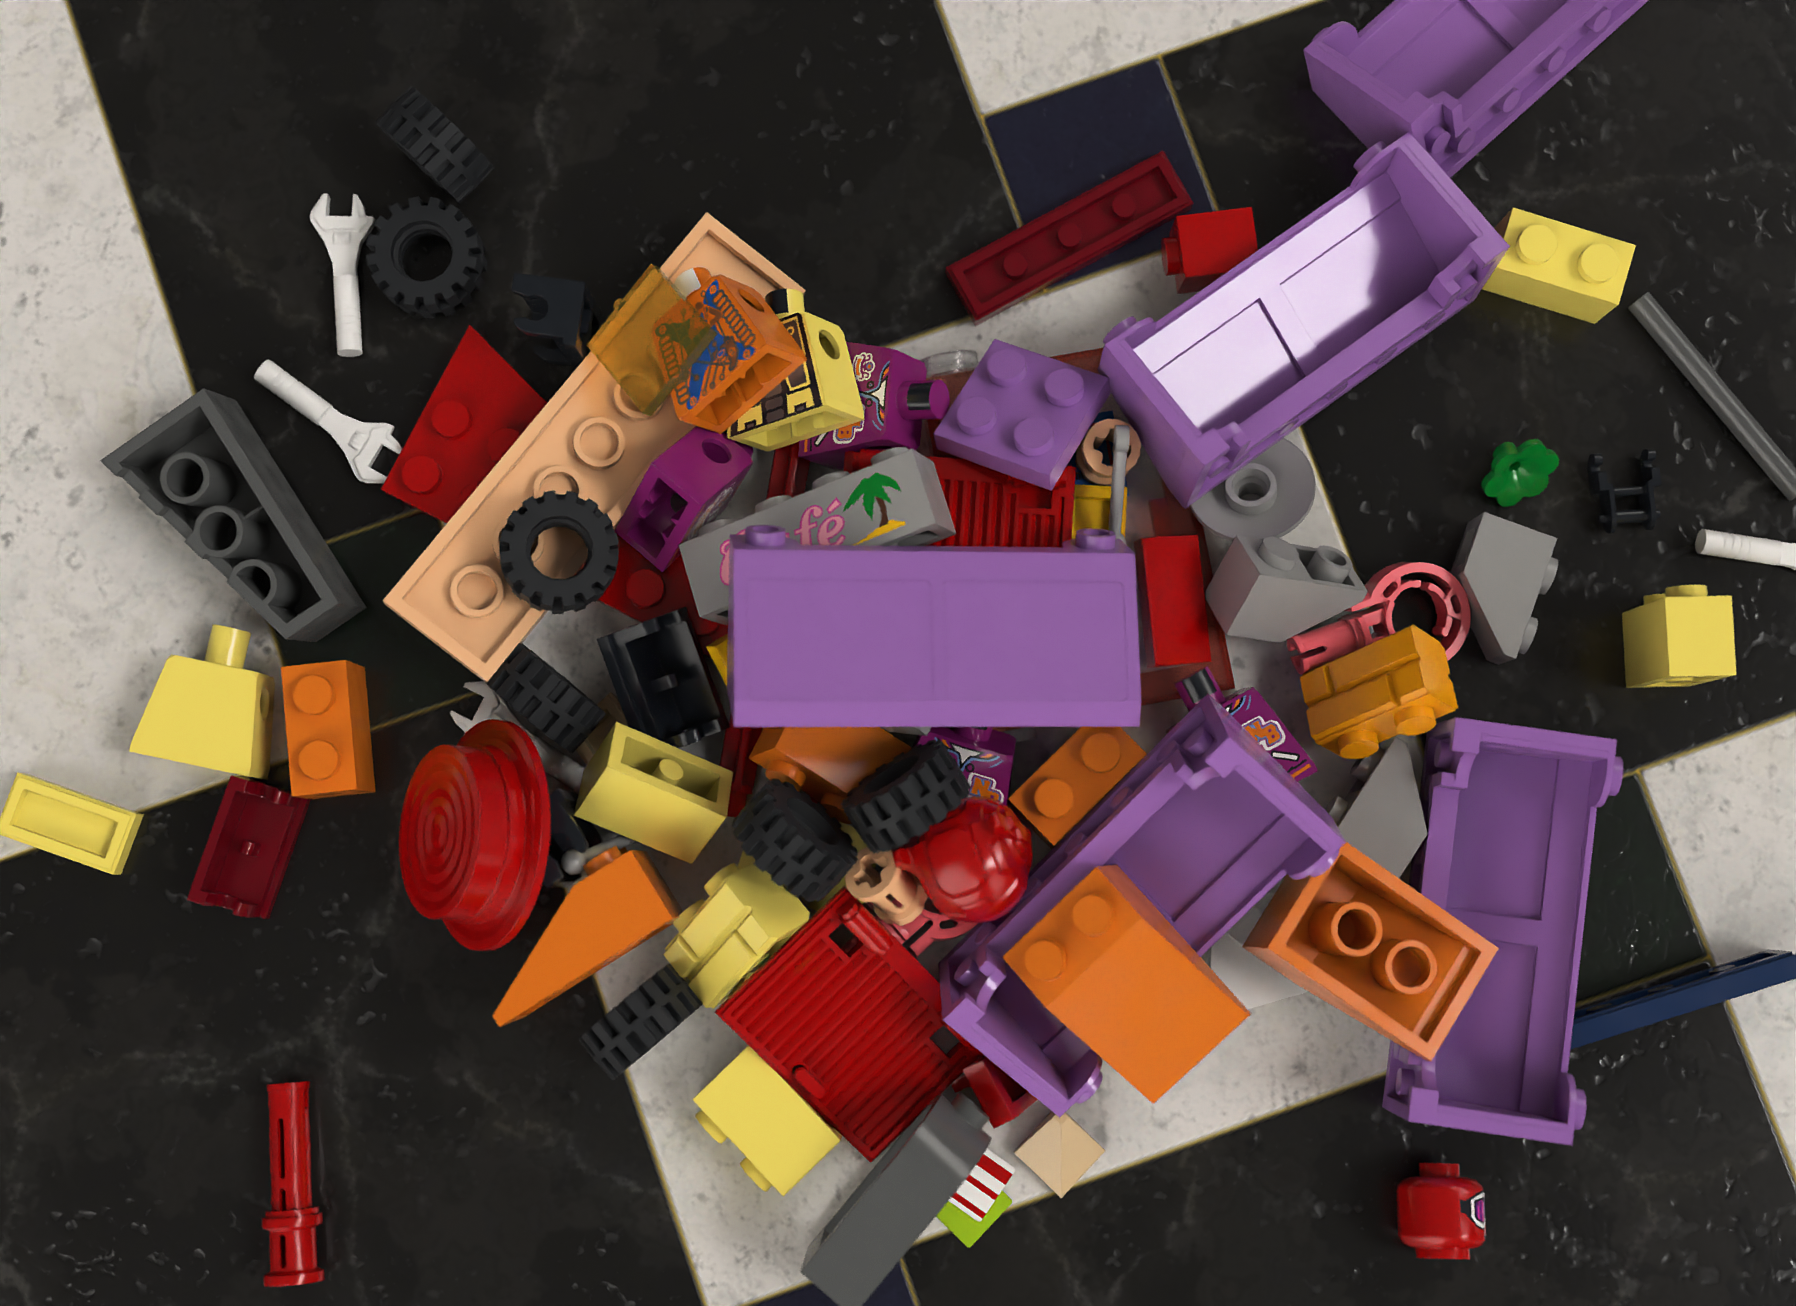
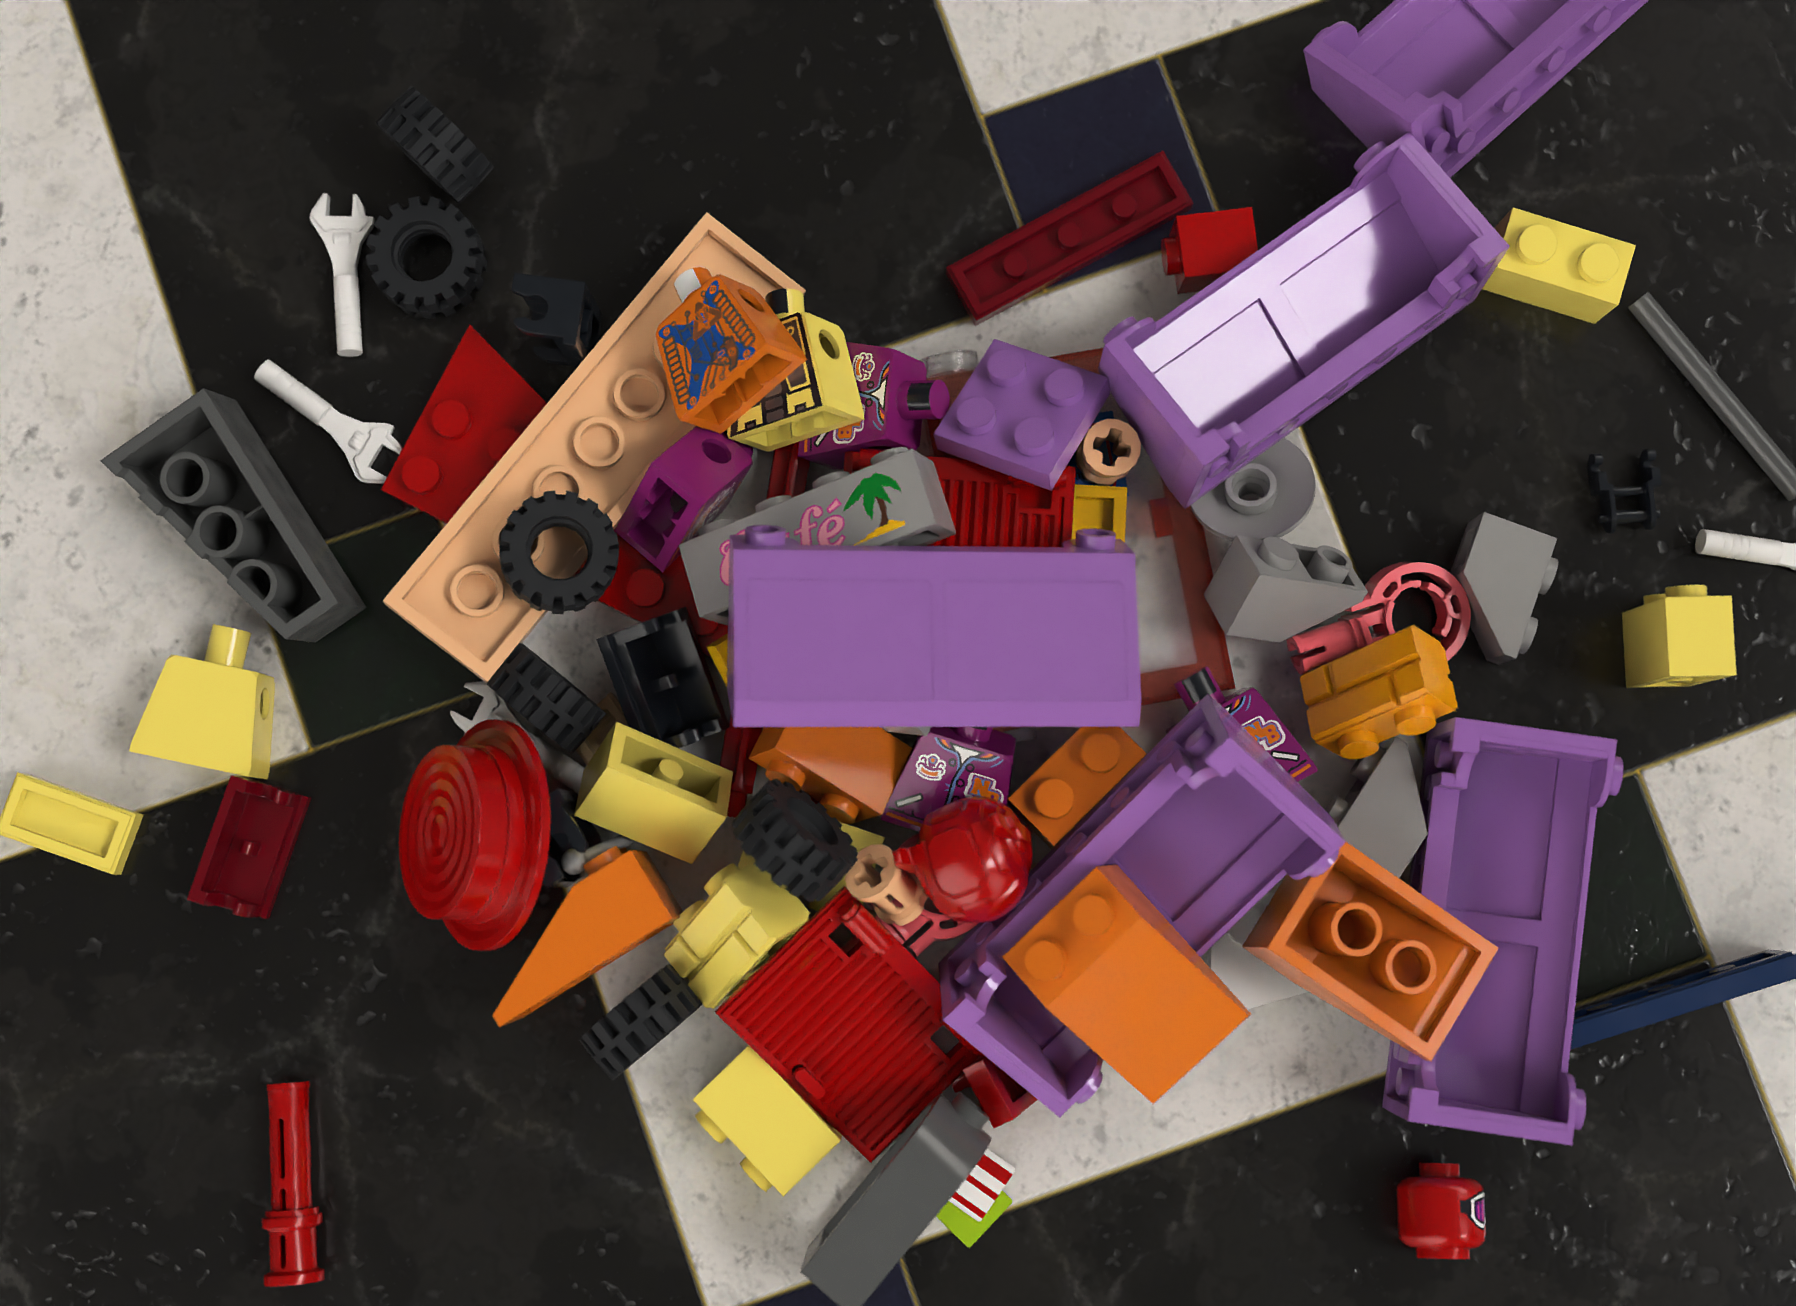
orange brick [281,660,376,799] -> none
clear yellow piece [587,263,717,417] -> none
black tyre [841,740,971,853] -> none
tan slope [1014,1111,1105,1198] -> none
light grey hinge [1108,425,1130,544] -> none
red slope [1134,535,1212,668] -> none
green plant [1481,439,1559,507] -> none

